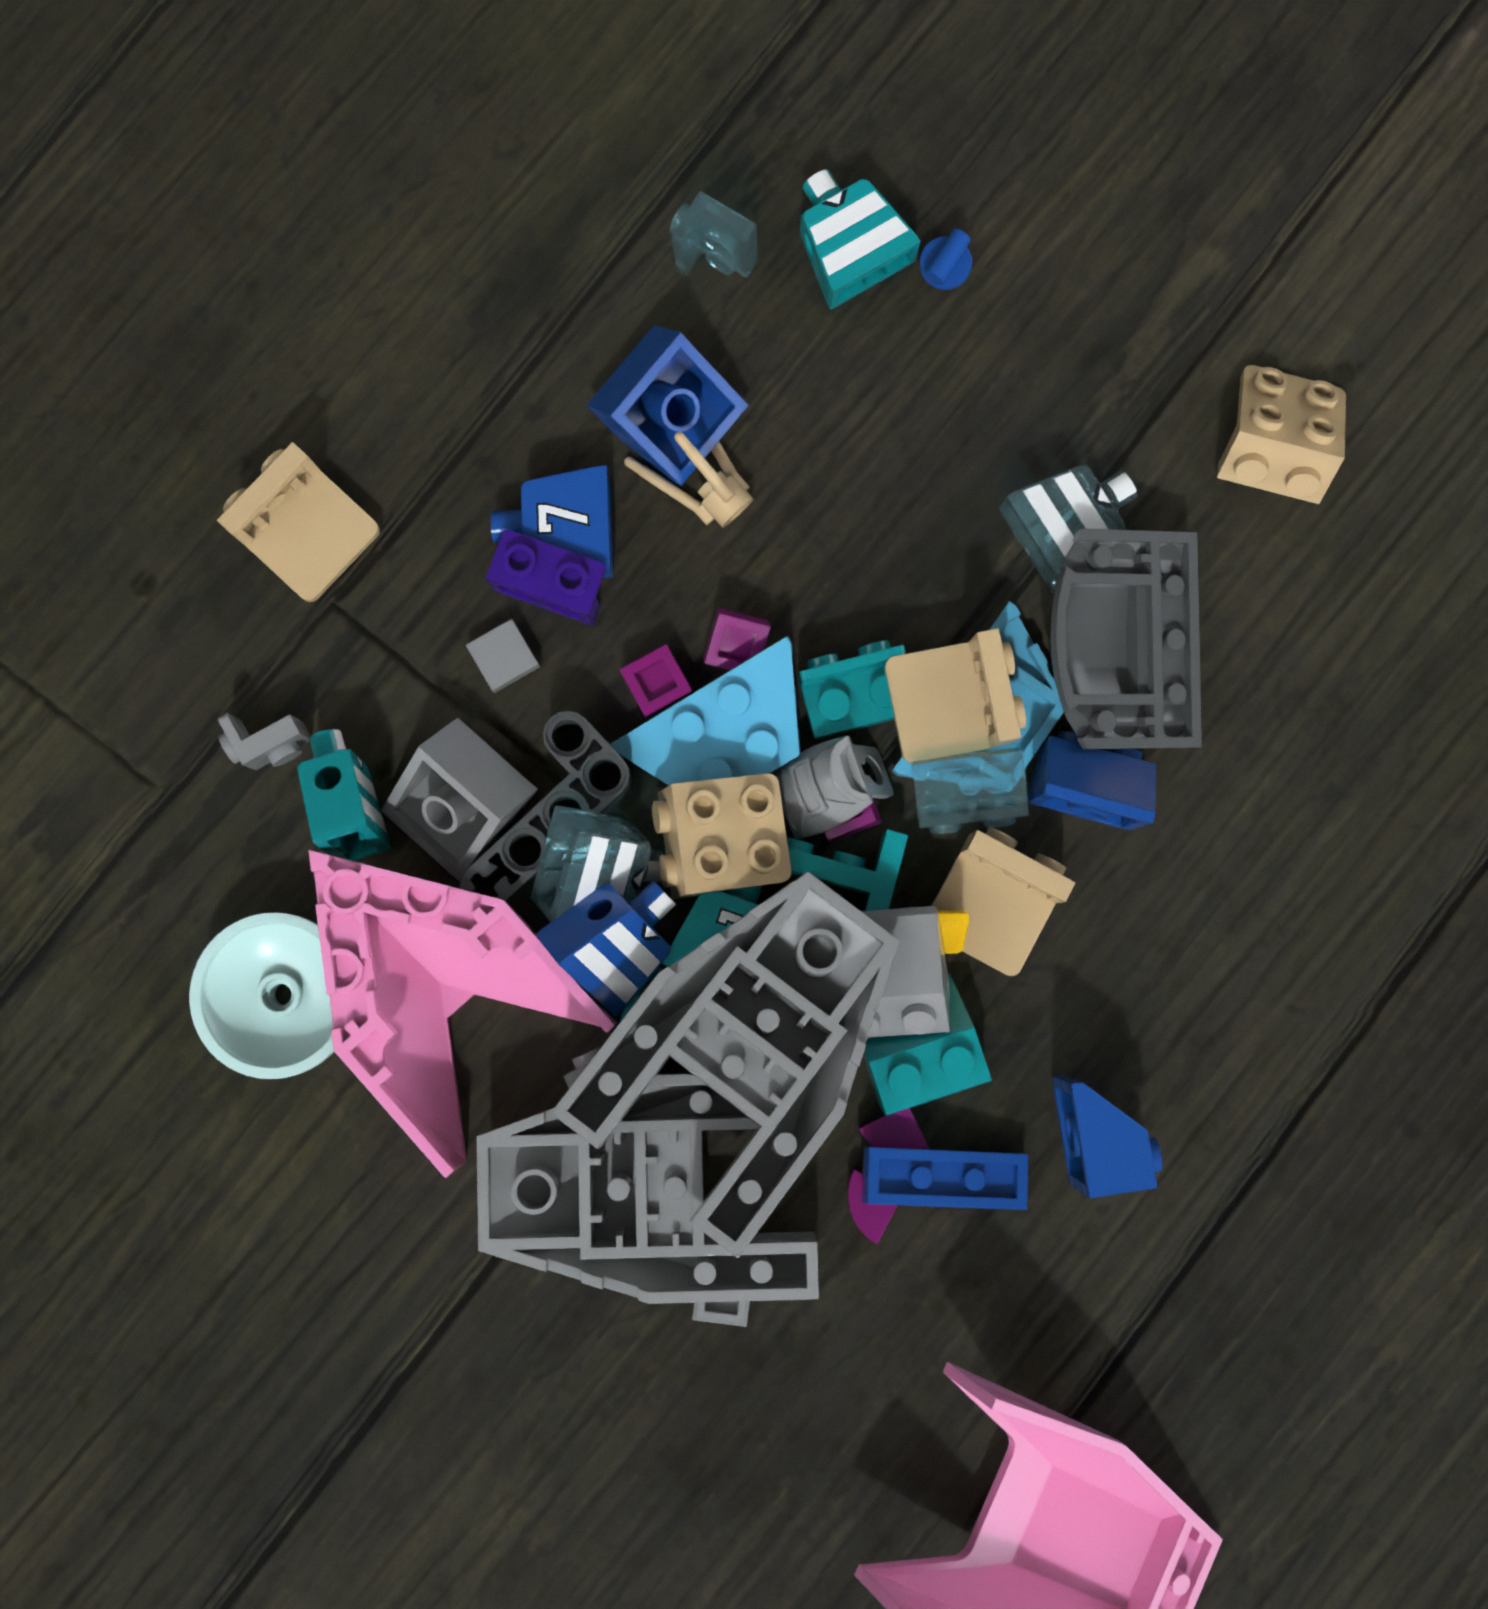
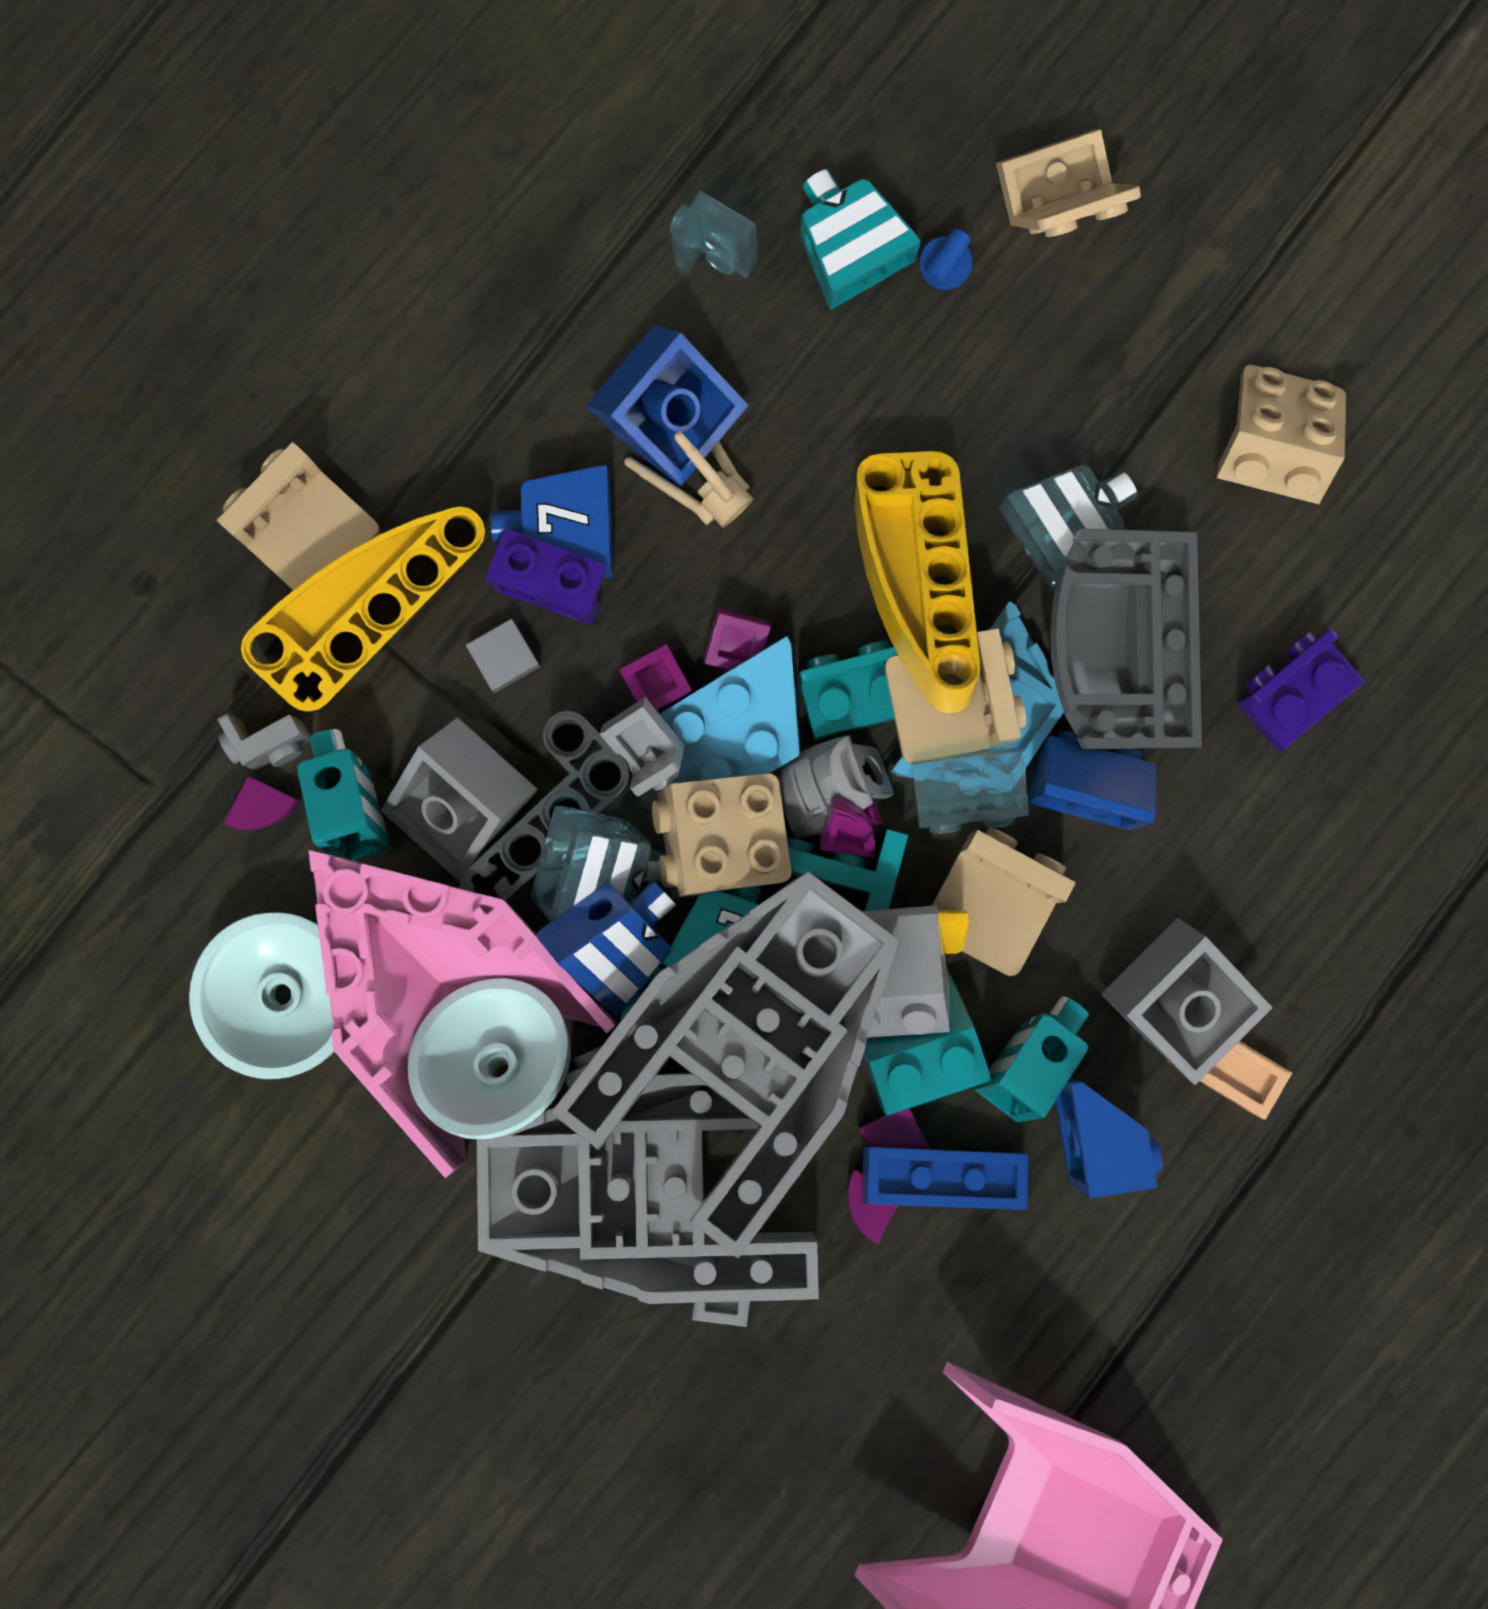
none -> magenta tile [224,776,300,831]
none -> yellow beam [241,507,485,712]
none -> light aqua dish [408,978,571,1139]
none -> light grey bracket [600,697,685,797]
none -> magenta tile [820,796,875,858]
none -> yellow beam [854,451,980,714]
none -> teal torso [974,996,1089,1123]
none -> tan bracket [996,129,1141,237]
none -> light grey slope [1101,918,1273,1085]
none -> light nougat tile [1167,1041,1292,1120]
none -> dark purple bracket [1237,628,1365,752]

